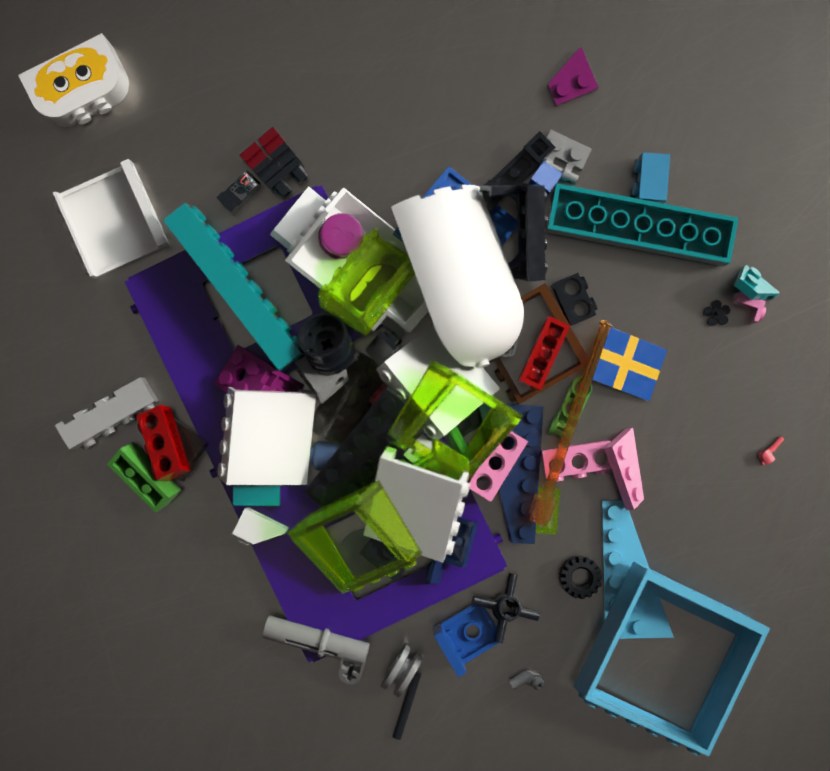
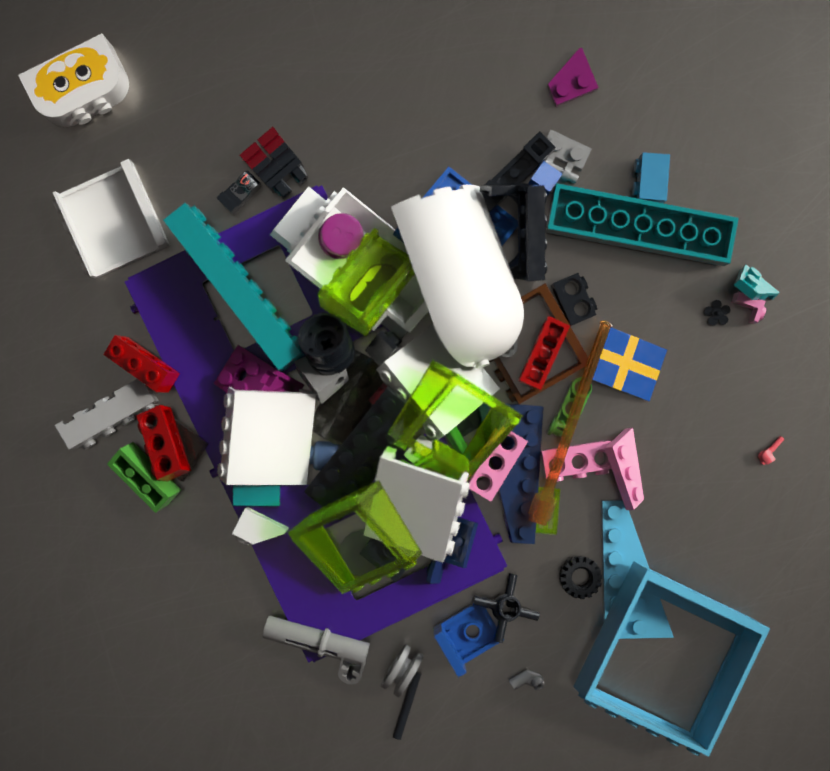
none -> red brick [103,335,180,393]

